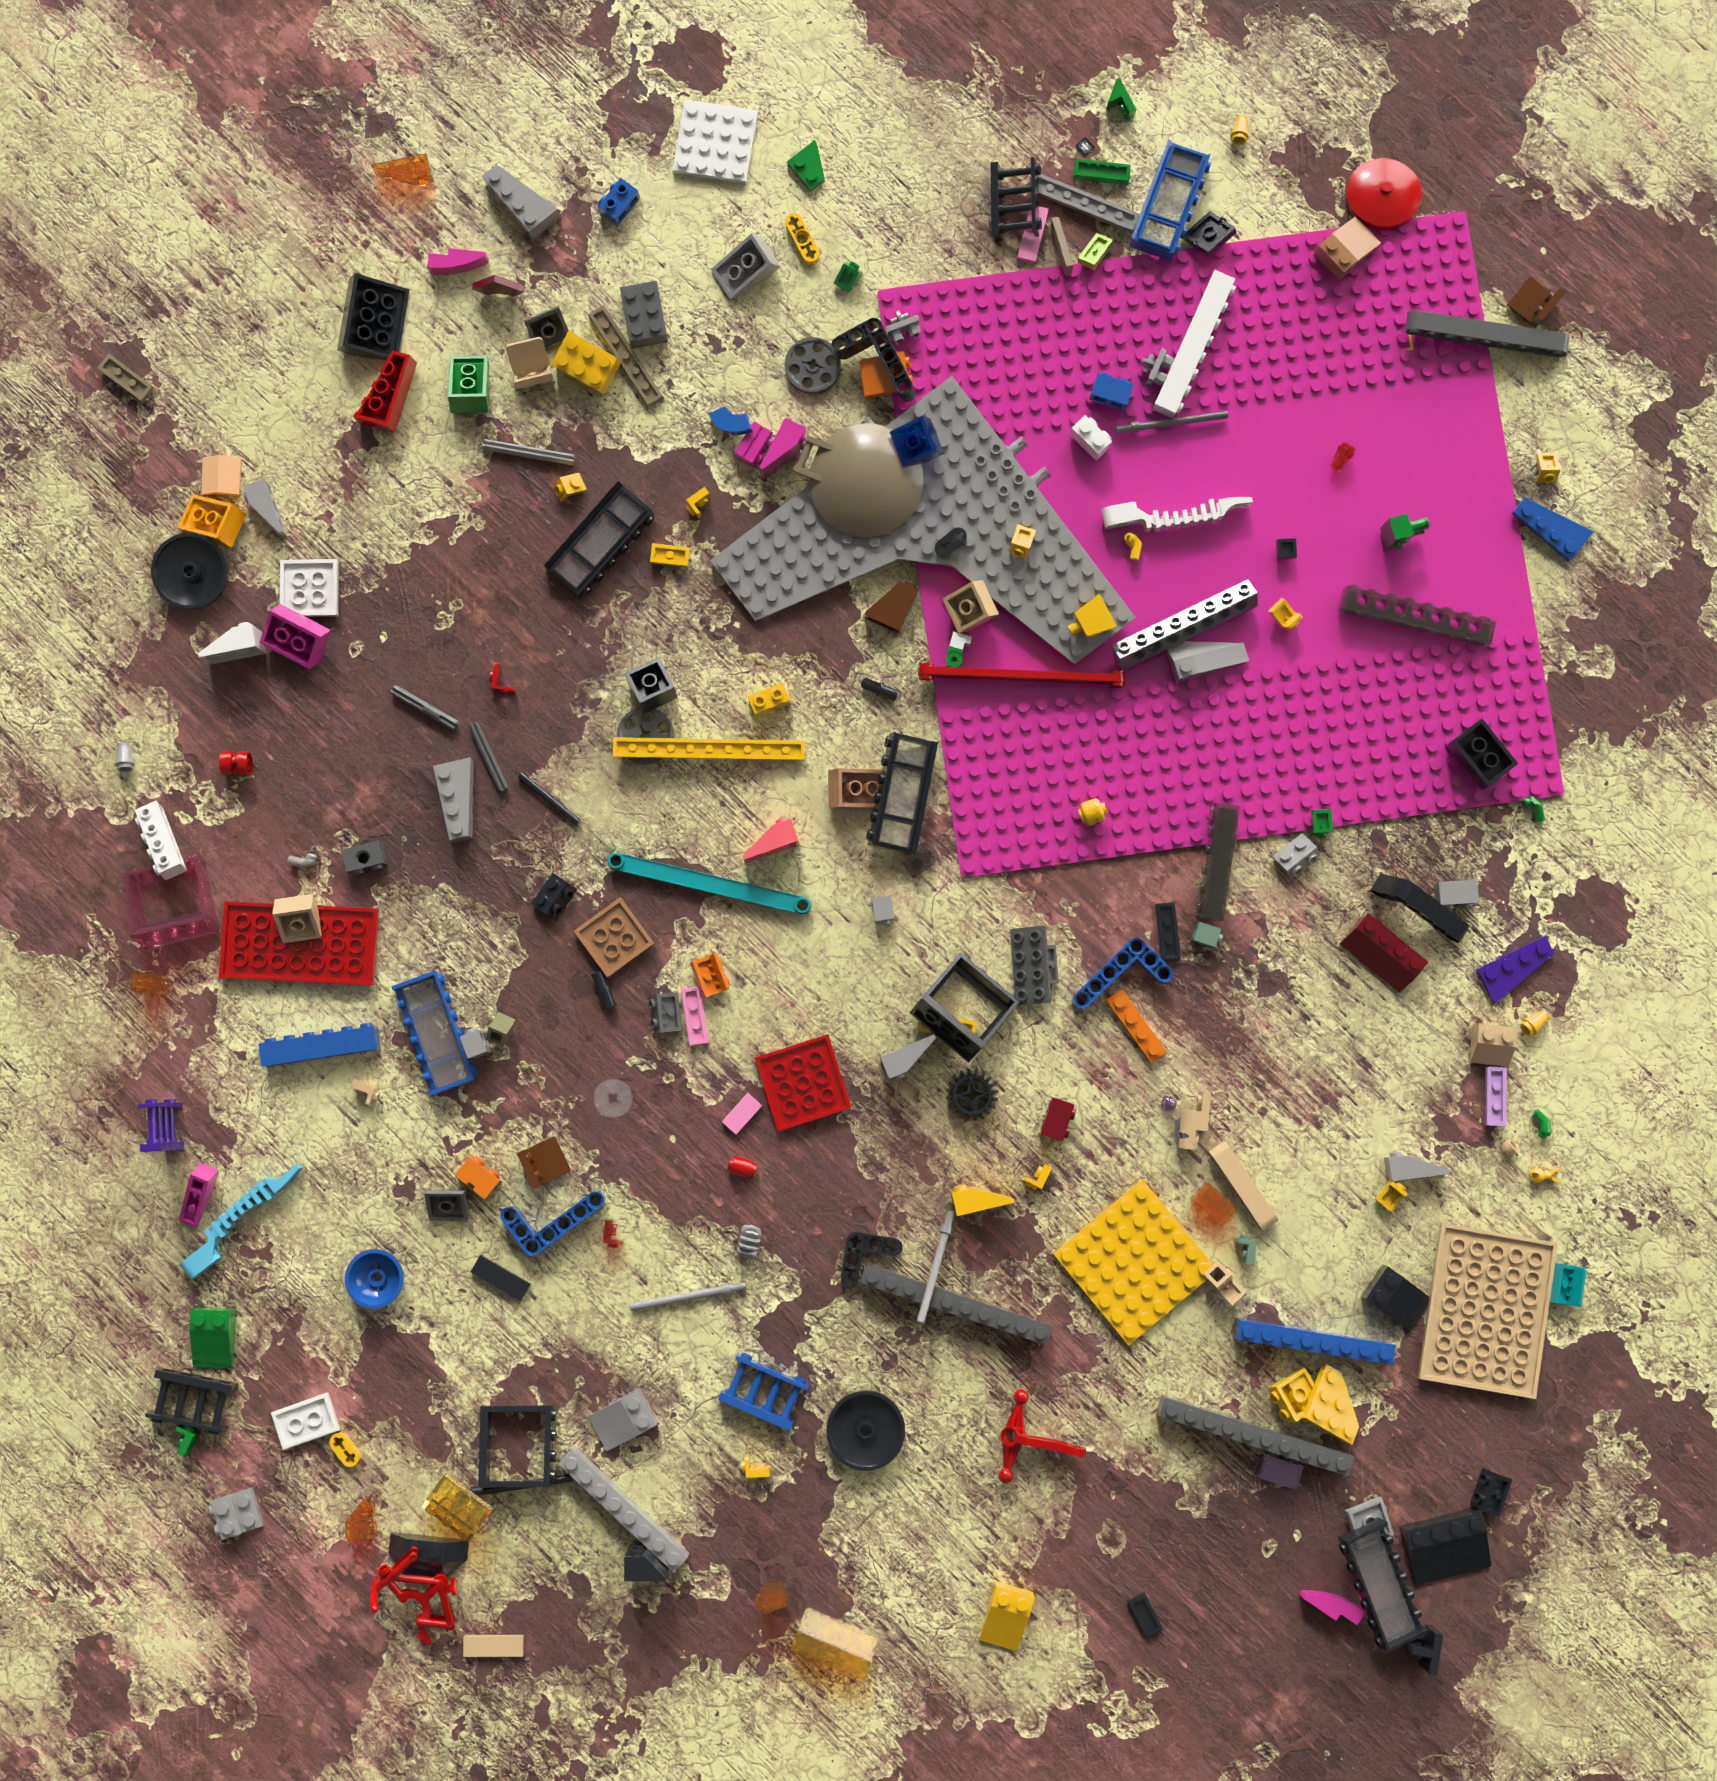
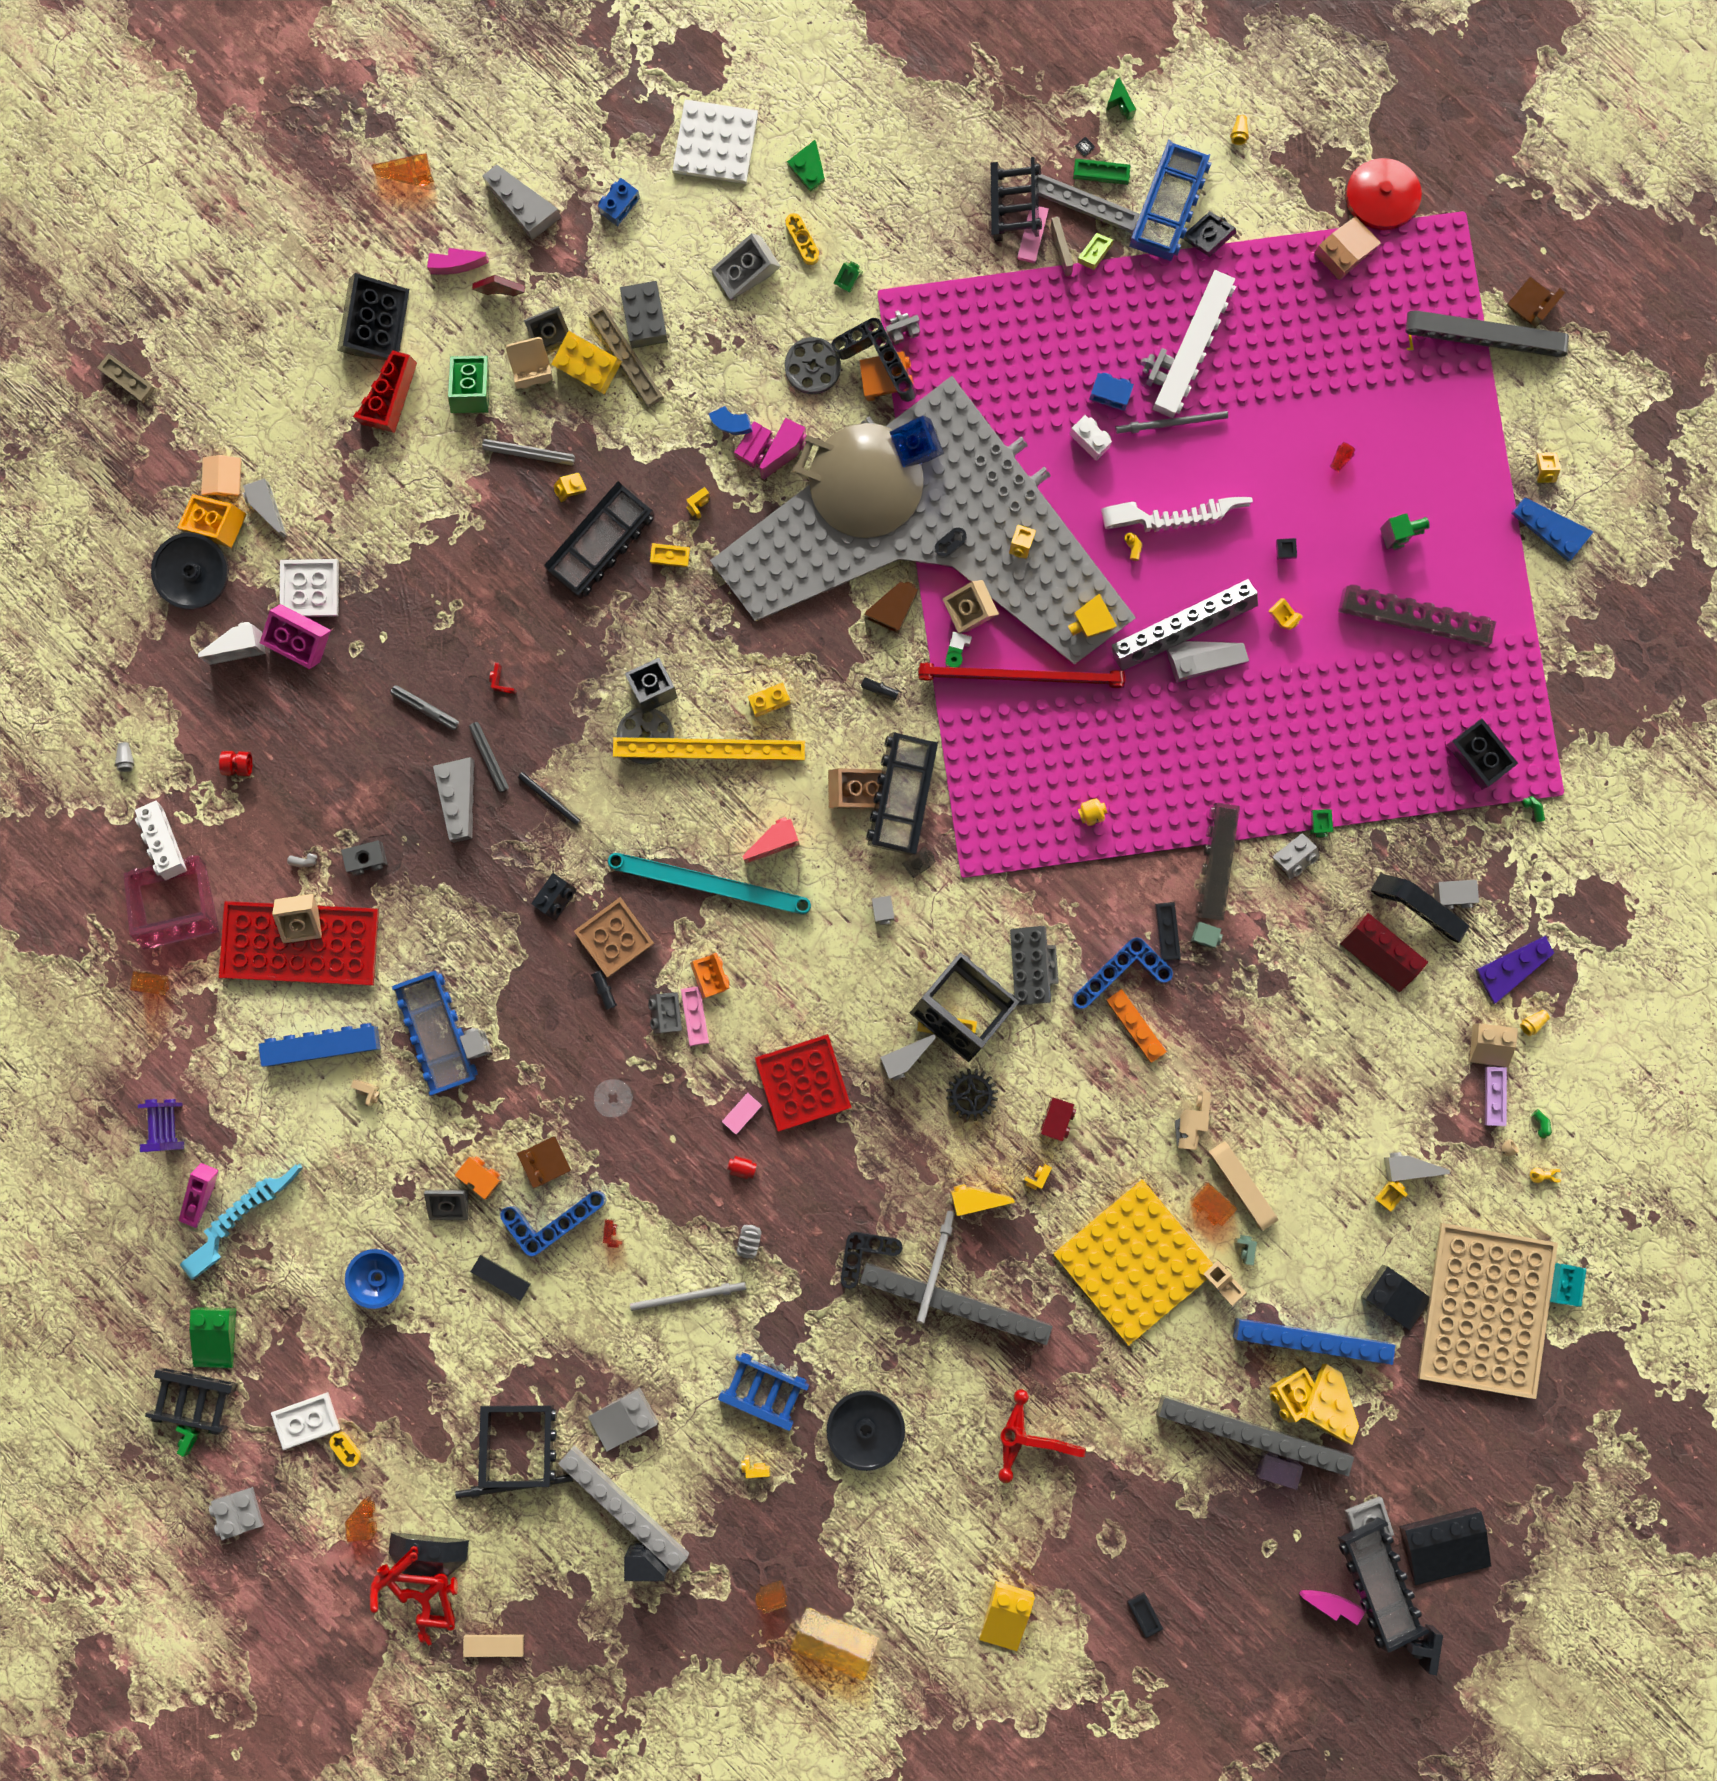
clear yellow slope [422,1473,493,1542] -> none
olive brick [485,1012,516,1047] -> none
hinge [1161,1095,1177,1111] -> none
black bracket [1470,1468,1512,1517] -> none

